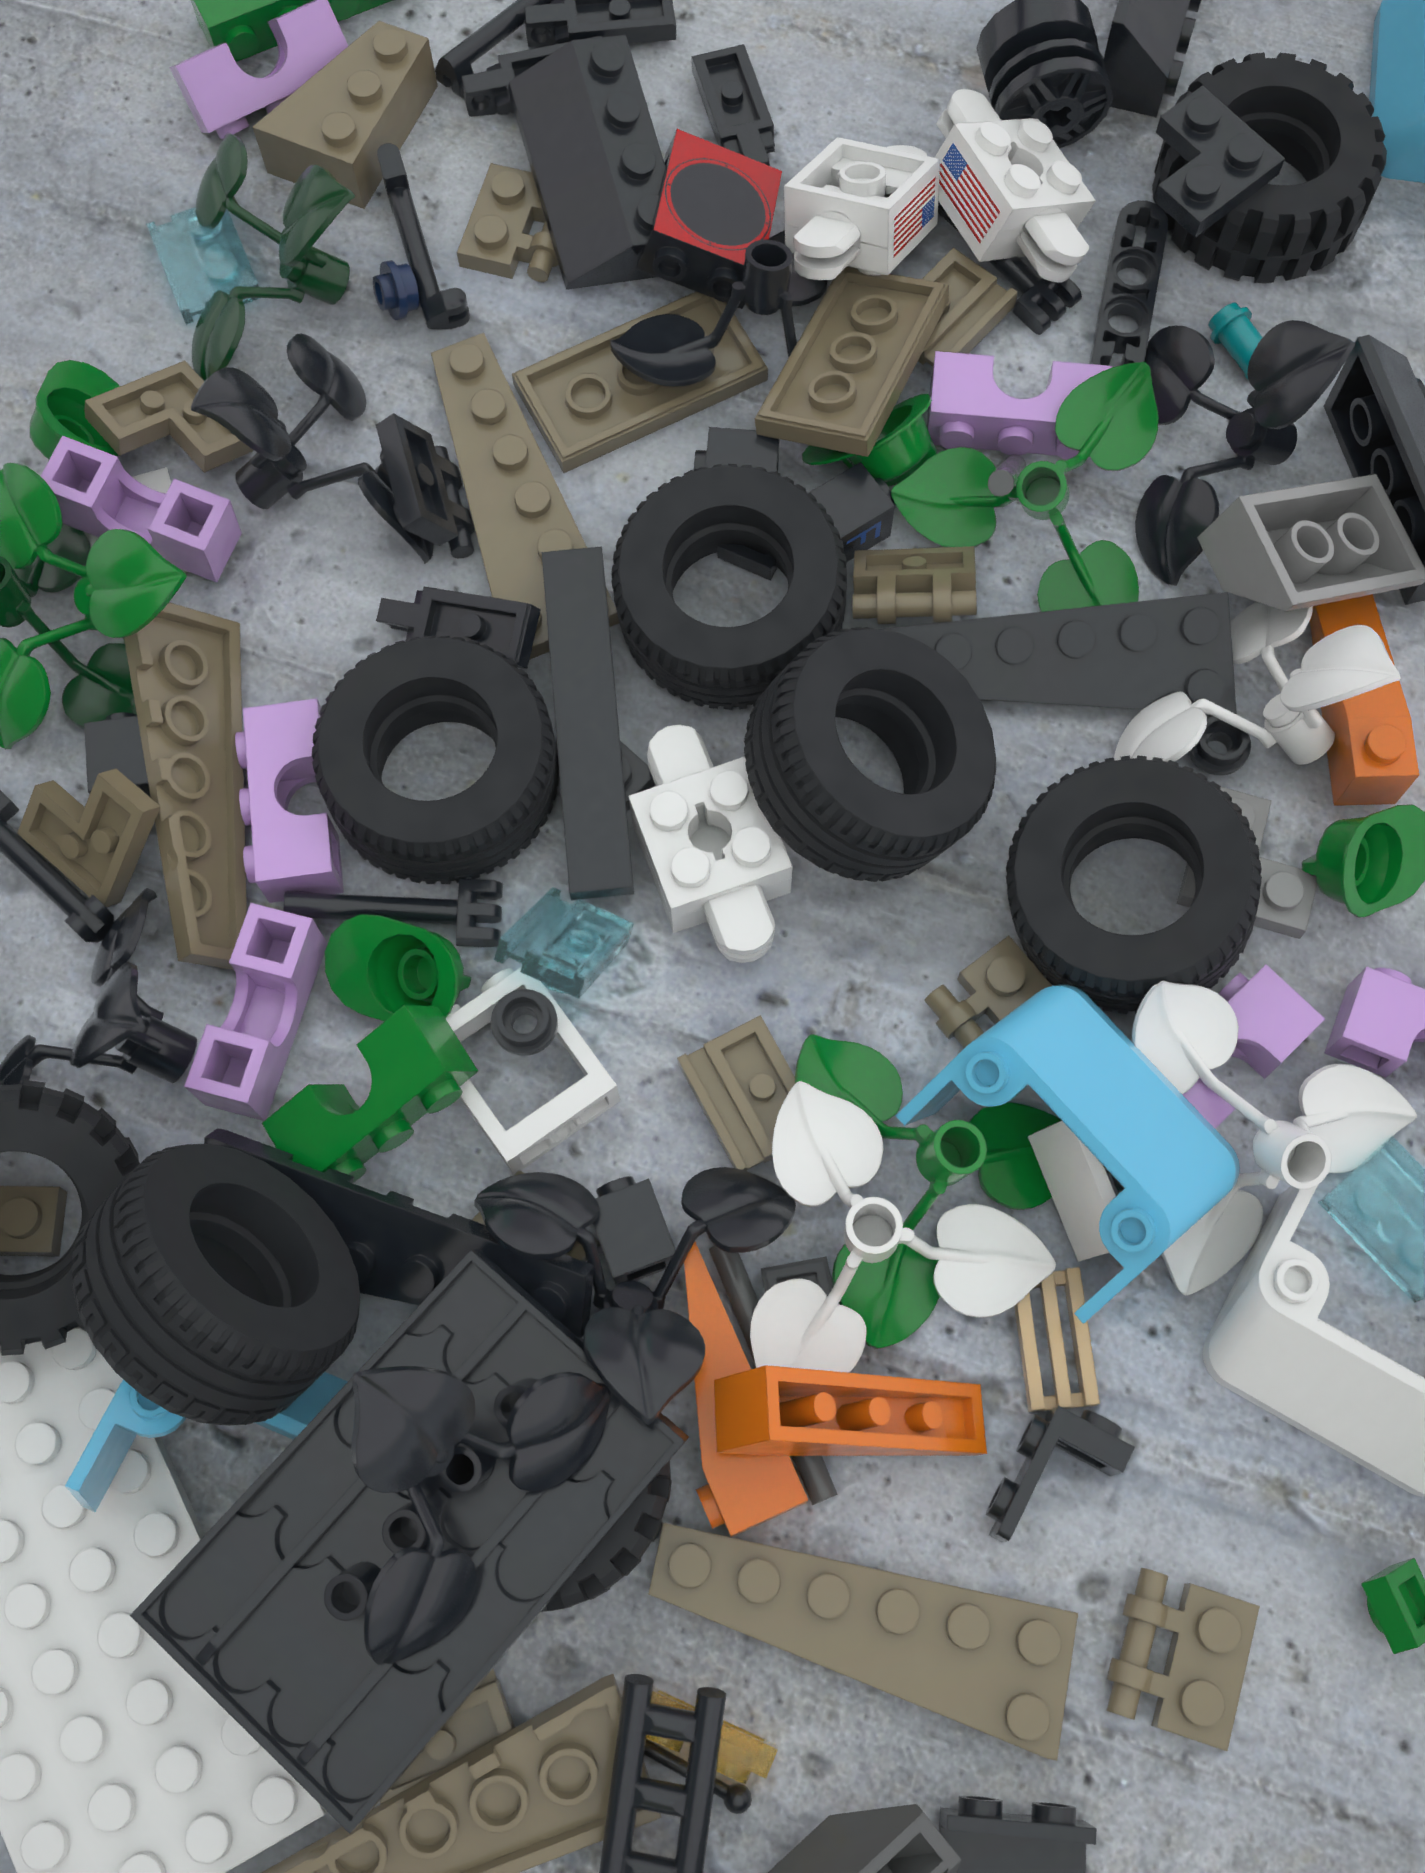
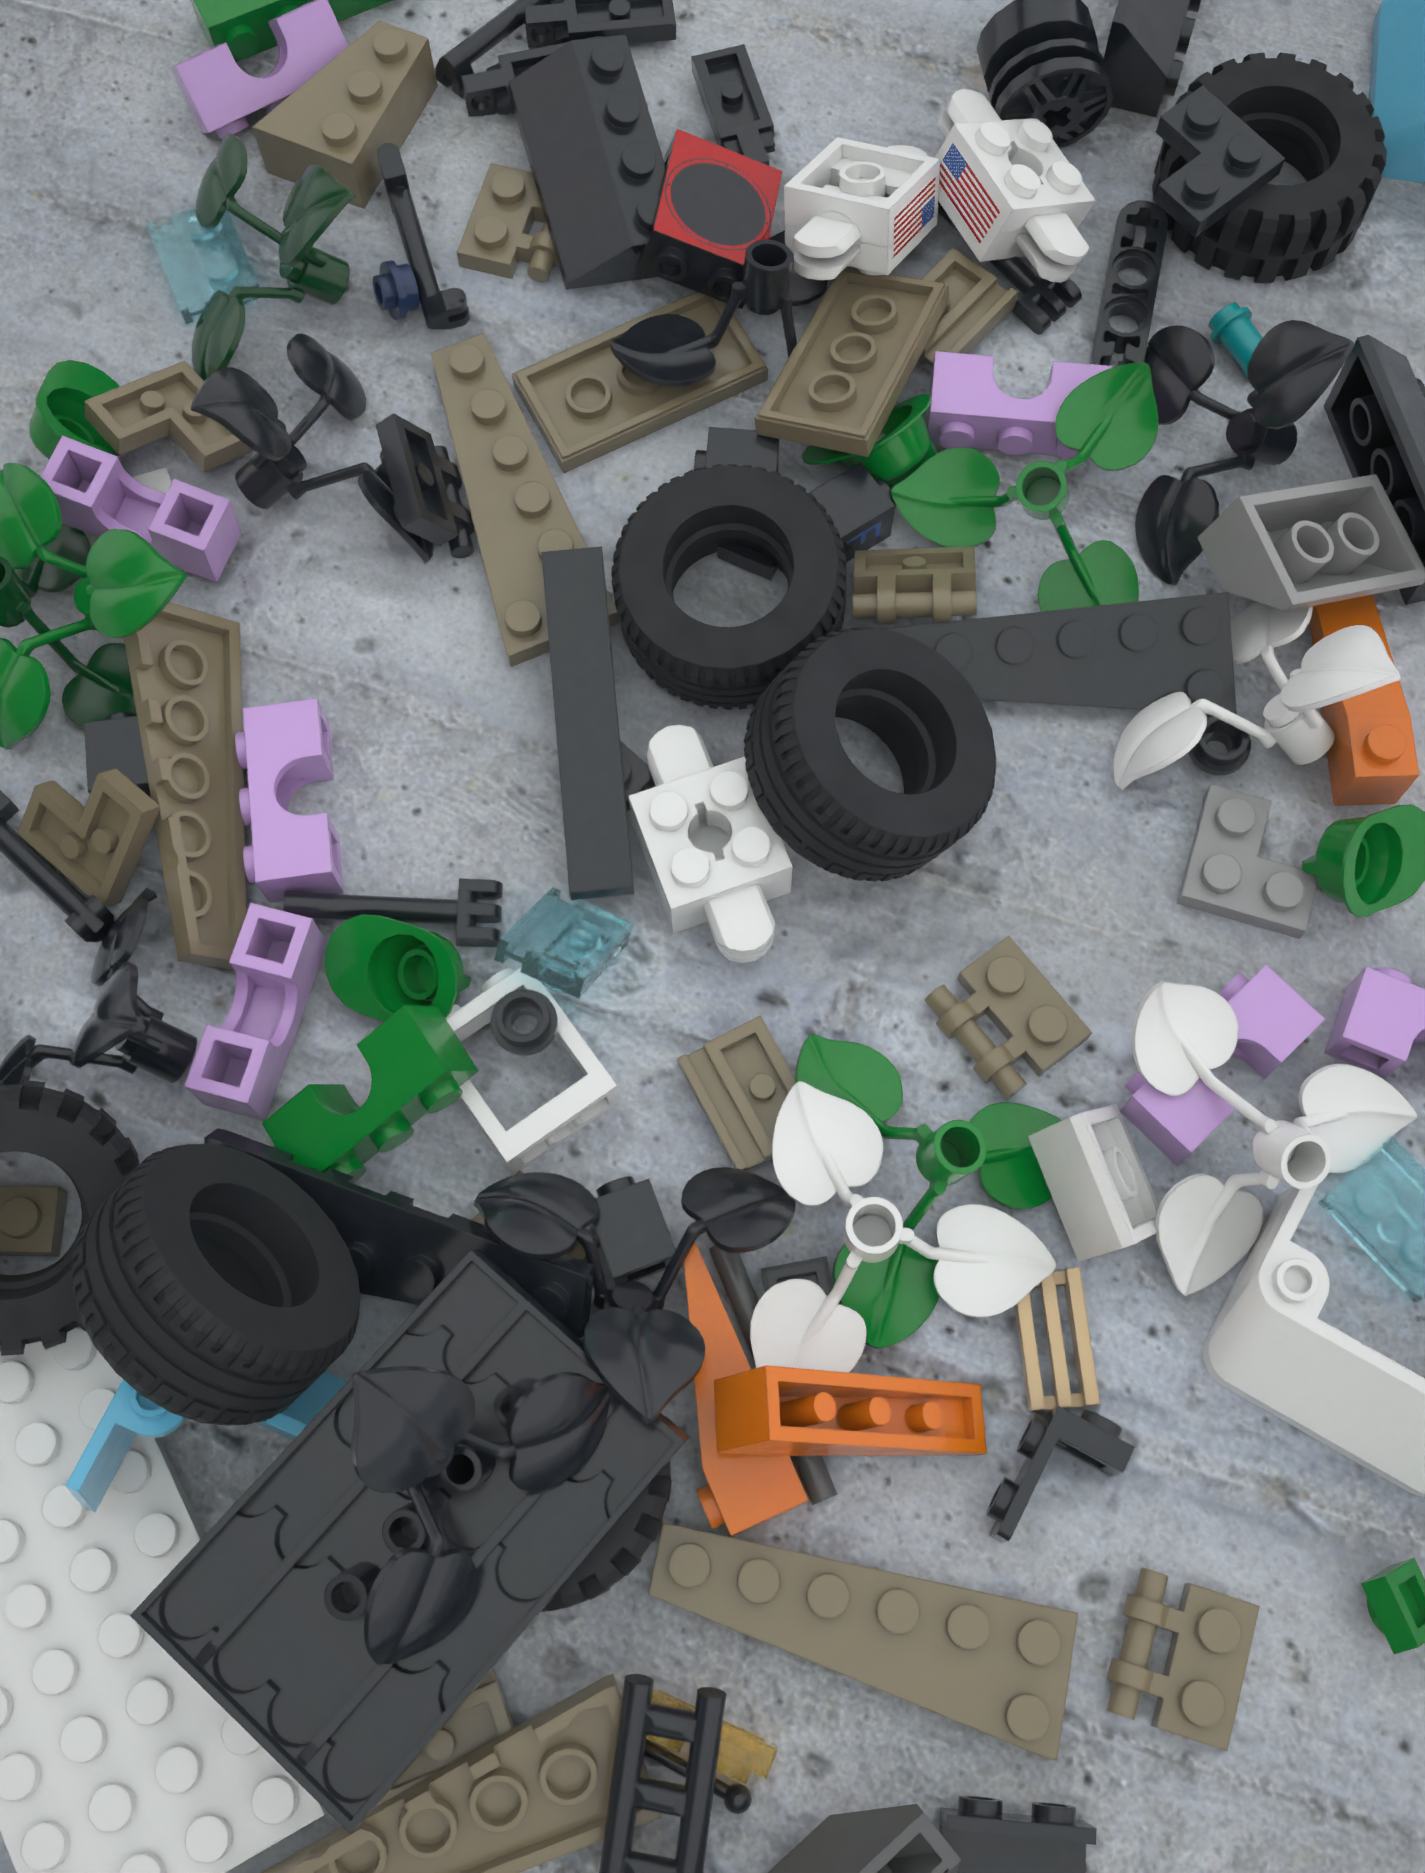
black tyre [312,636,559,884] -> none
black hinge [376,586,541,669] -> none
medium azure windscreen [896,985,1240,1324] -> none
dark grey bar [988,454,1026,496] -> none
black tyre [1006,755,1262,1014] -> none

